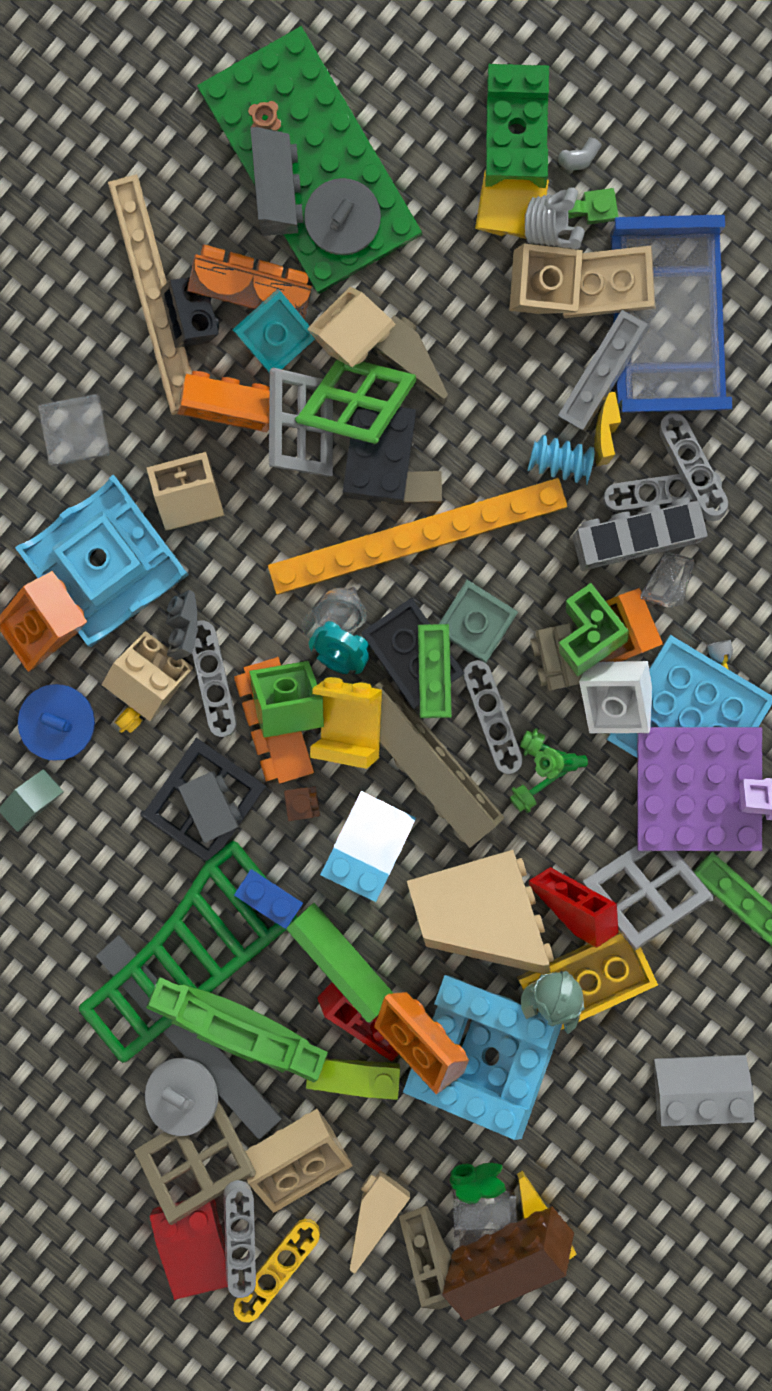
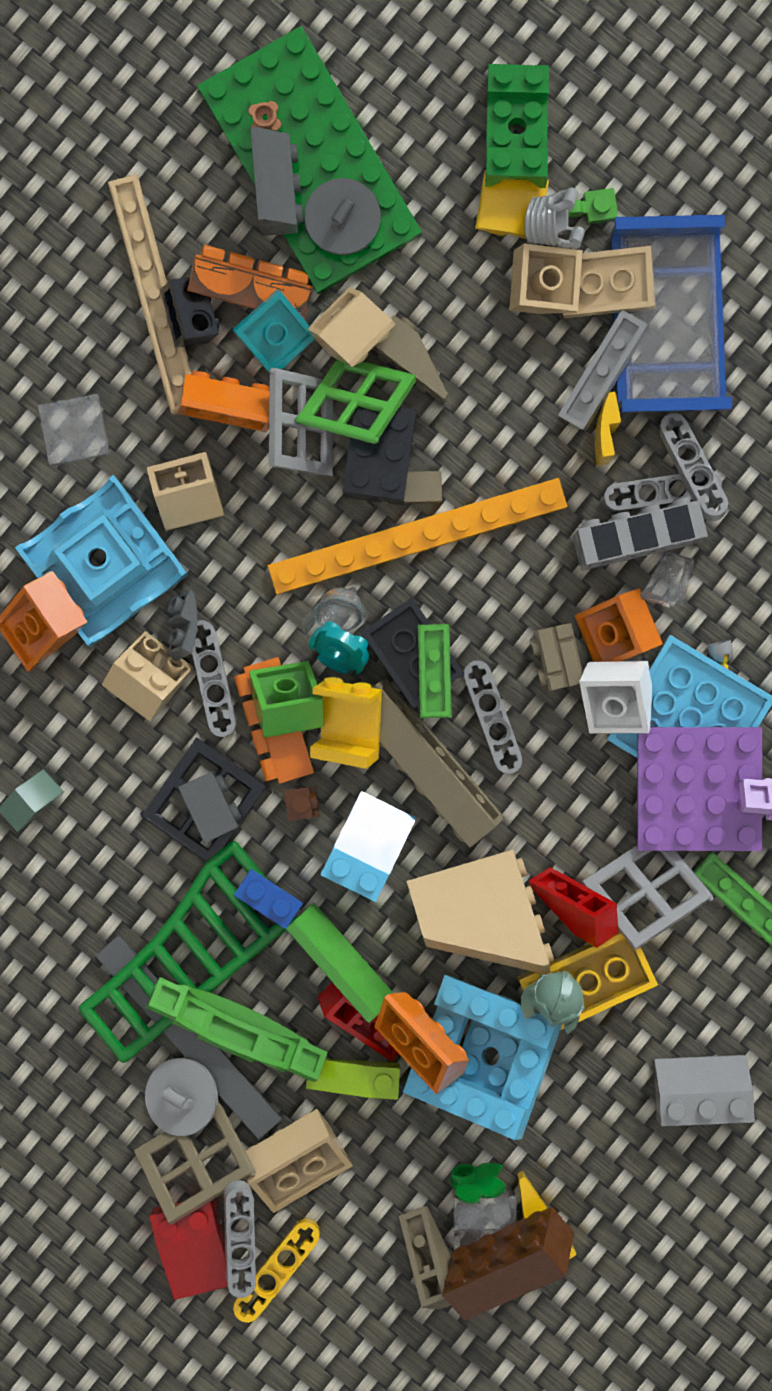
blue shield [18,684,95,761] -> none
yellow plate [114,706,143,733] -> none
tan slope [350,1170,410,1274] -> none
sand green tile [439,580,518,663] -> none
bright green plant [509,728,588,813] -> none
medium azure piece [527,435,595,485] -> none
light grey arm [558,137,602,171] -> none
bright green brick [559,583,629,677] -> none

